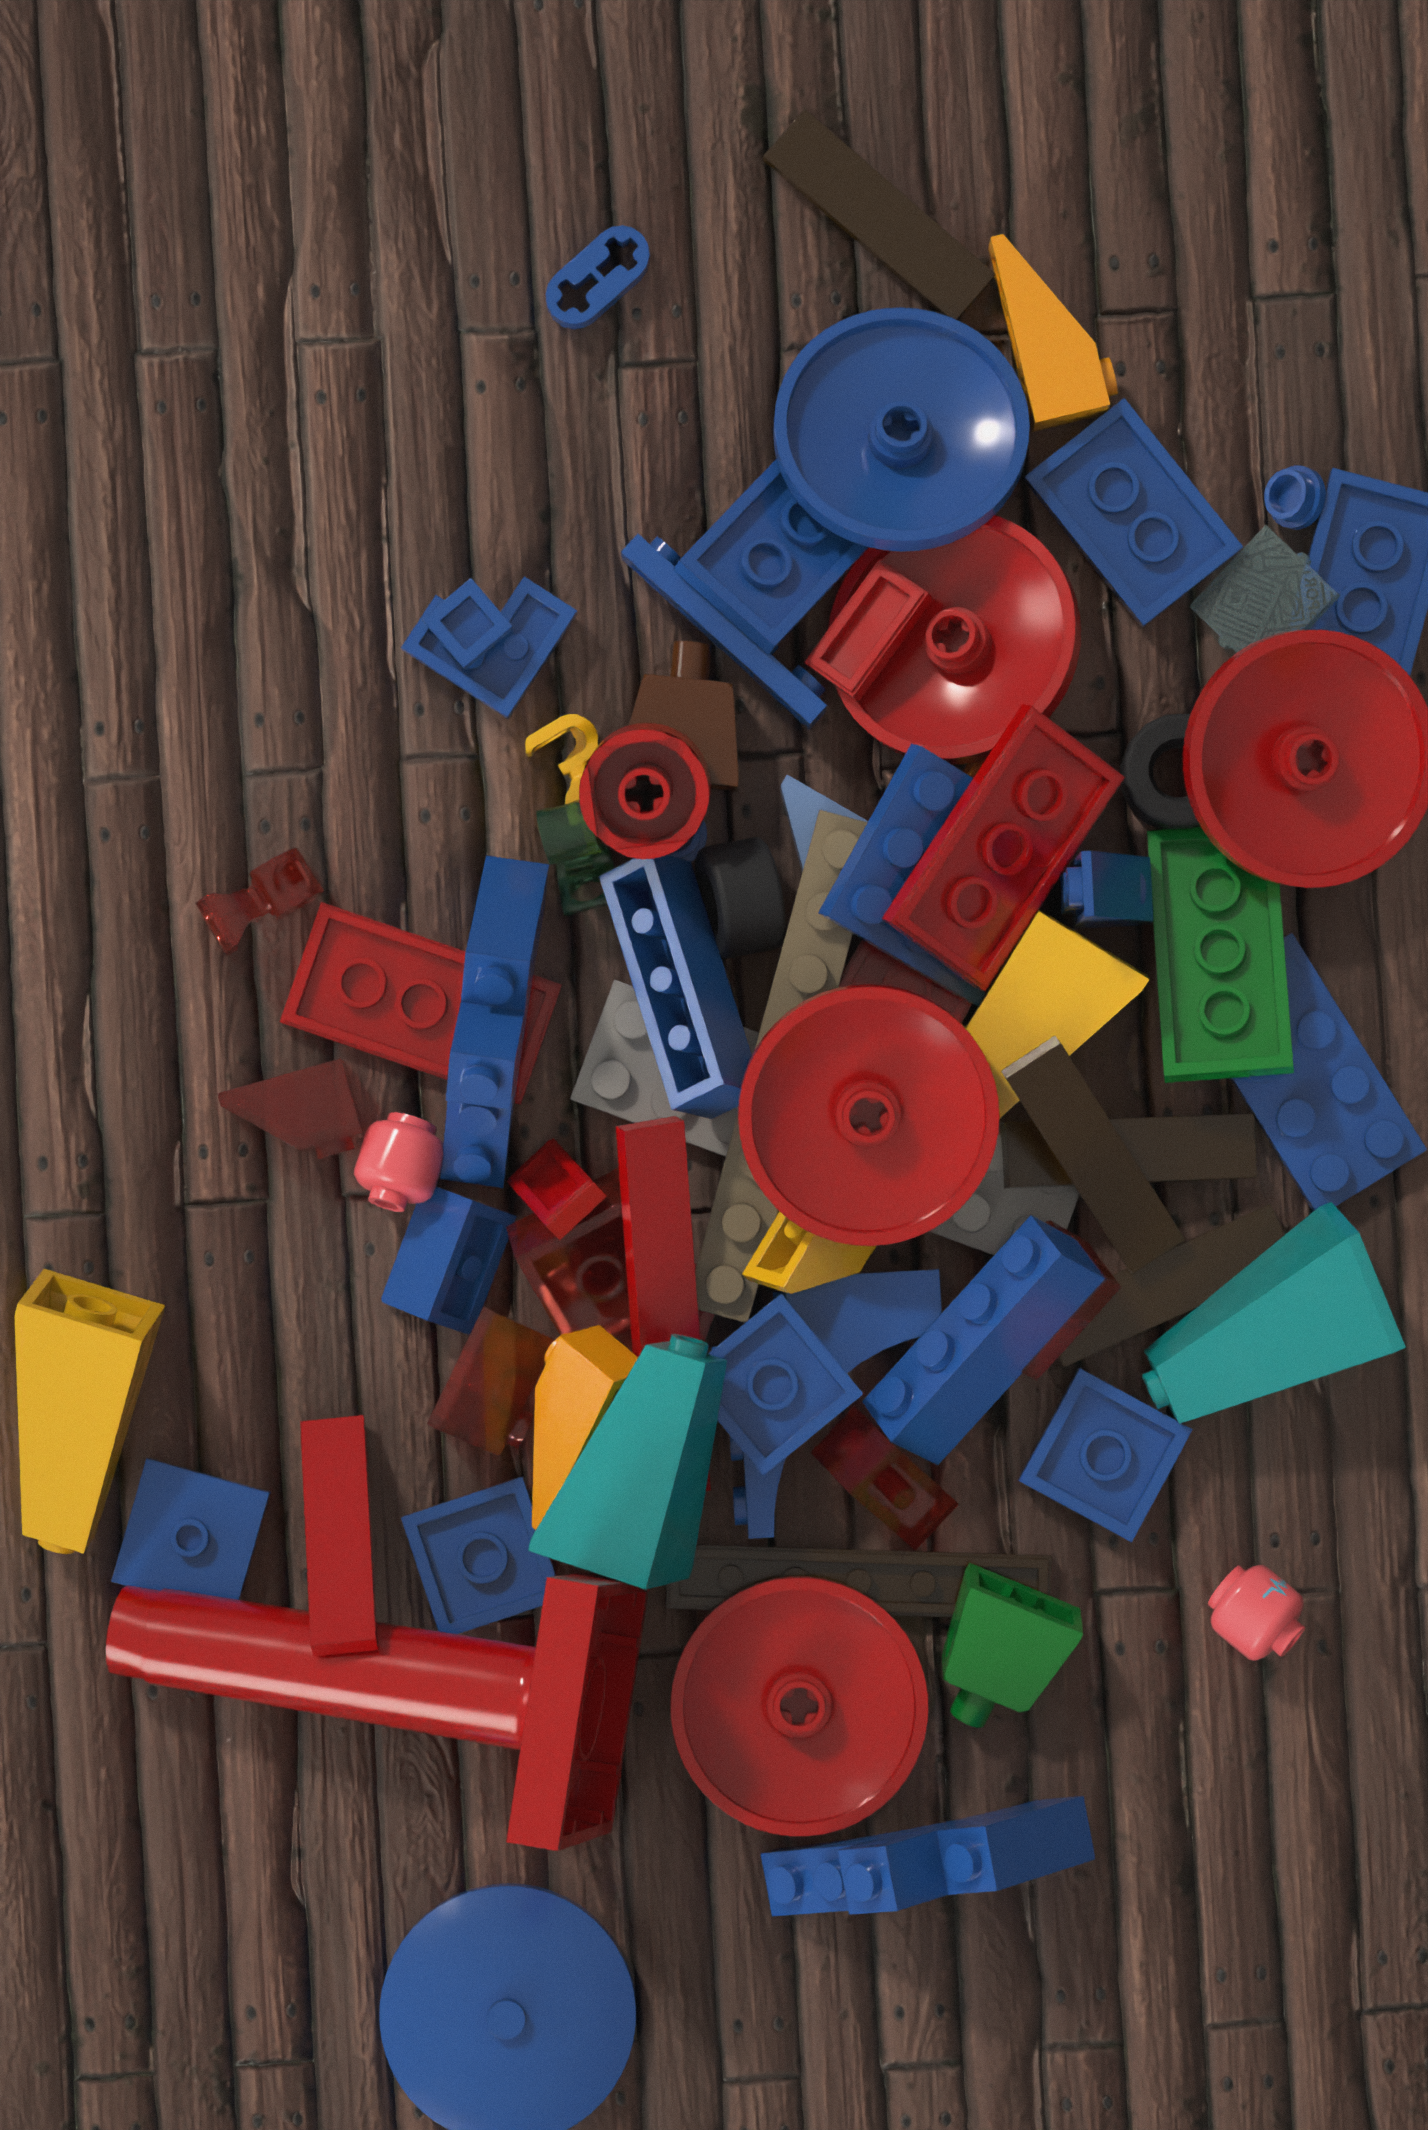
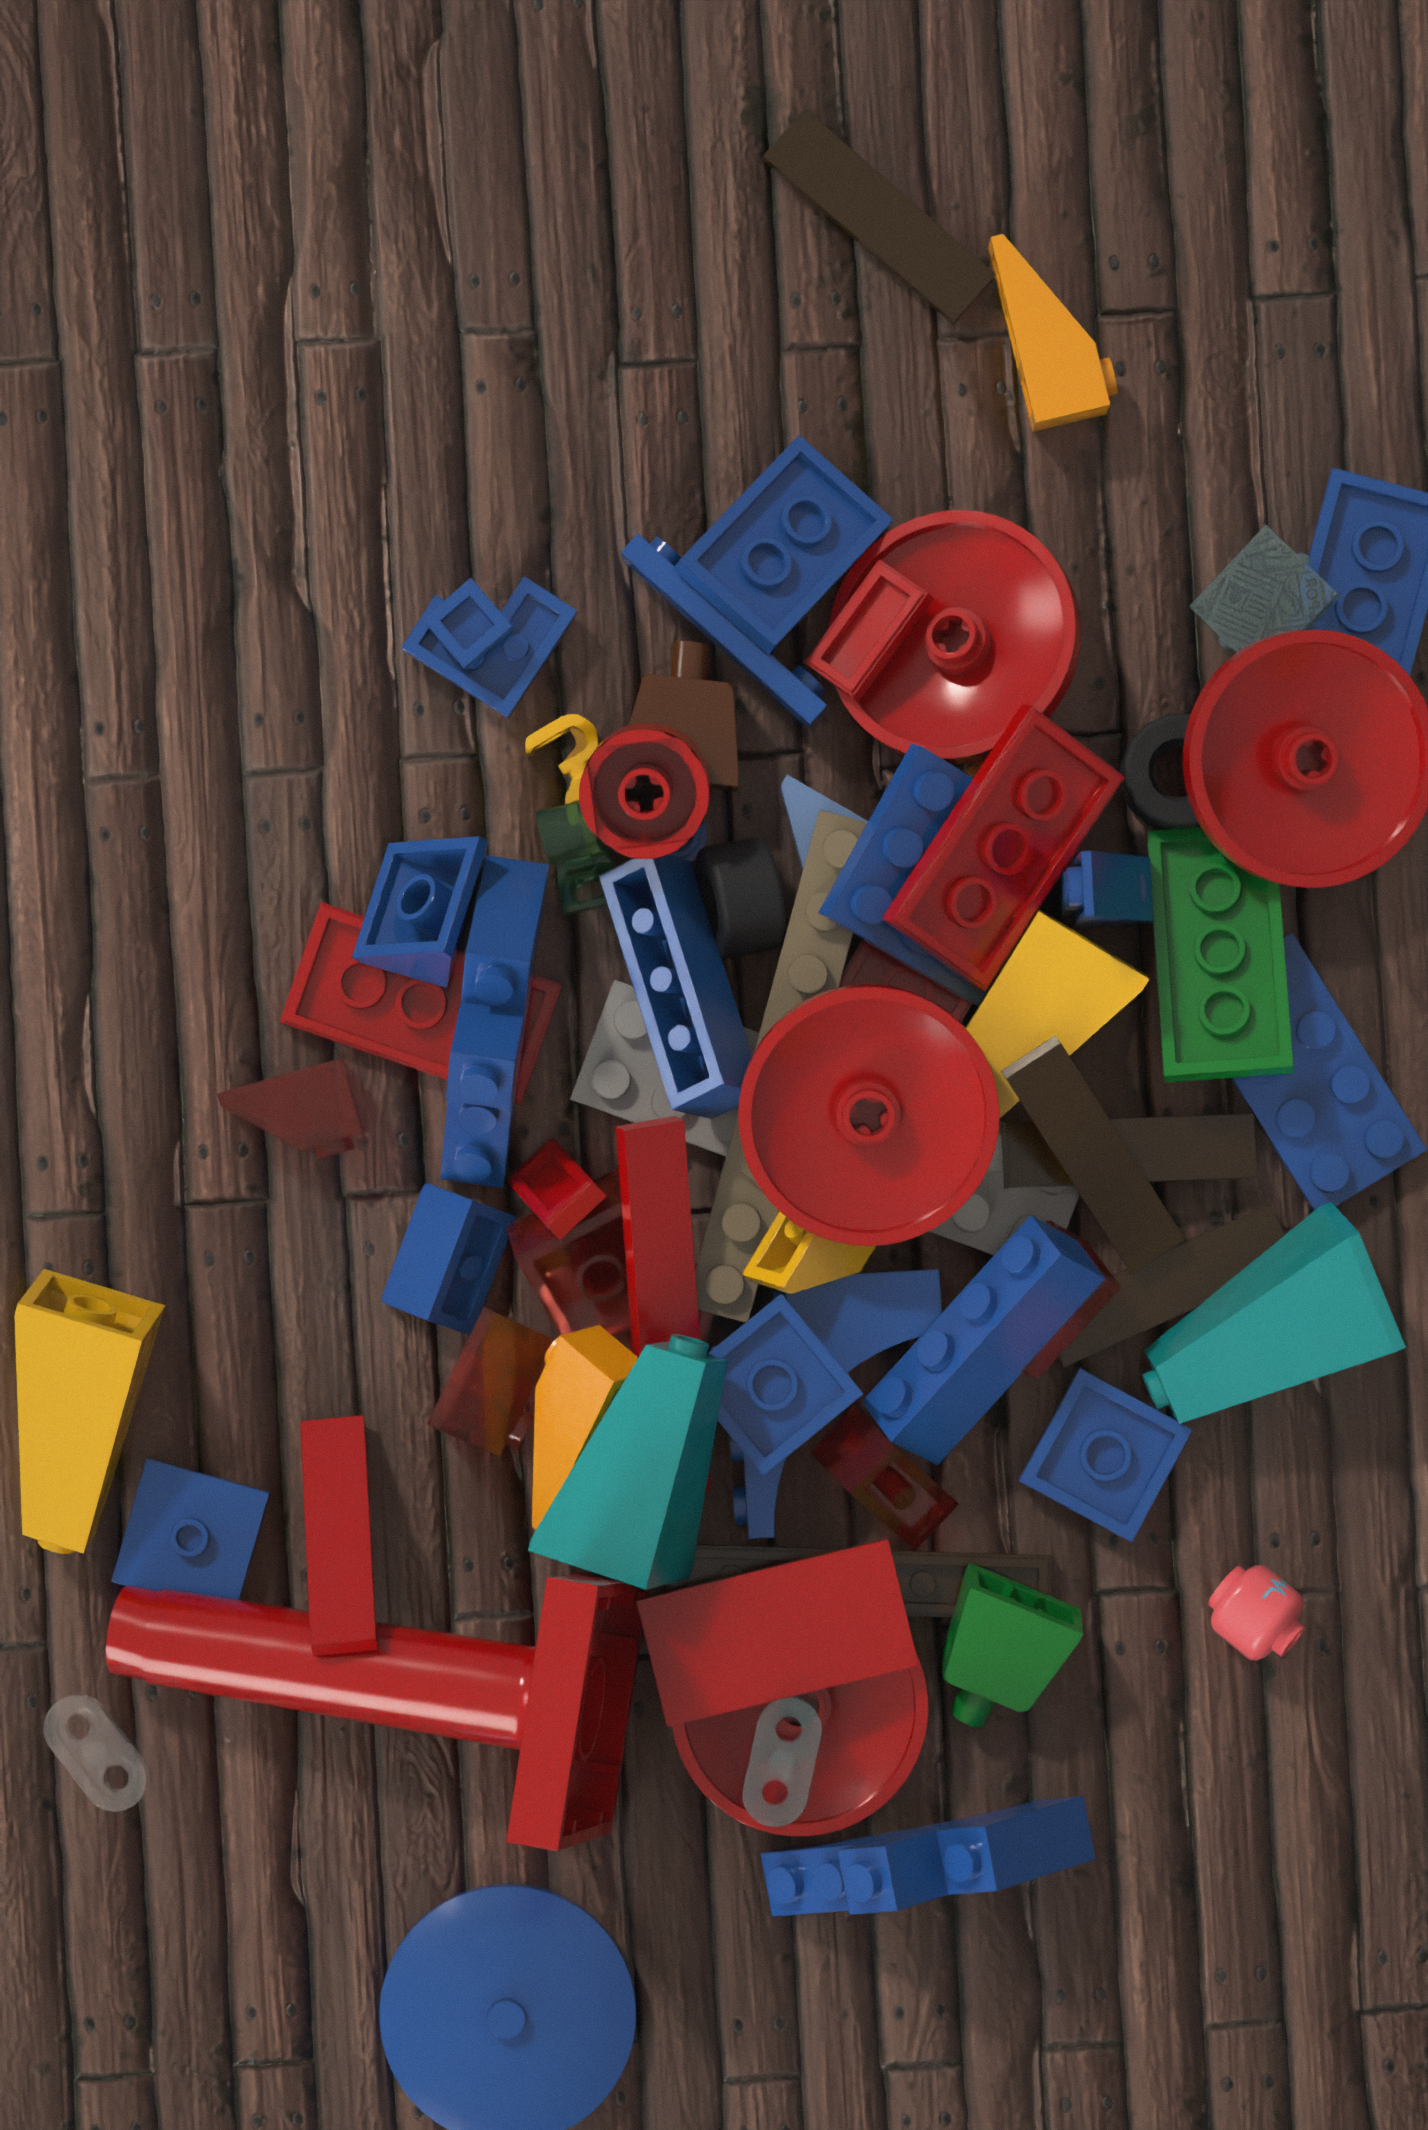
clear red leg [195,848,324,956] -> none
coral head [354,1112,443,1212] -> none
blue plate [401,1476,557,1634] -> none
blue beam [545,225,650,330] -> none
blue dish [773,307,1030,552] -> none
blue plate [1023,398,1243,628] -> none
blue plate [1264,465,1326,530] -> none
none -> clear plate [43,1694,149,1812]
none -> blue slope [352,836,488,988]
none -> red tile [636,1538,919,1727]
none -> clear light blue plate [743,1696,822,1827]

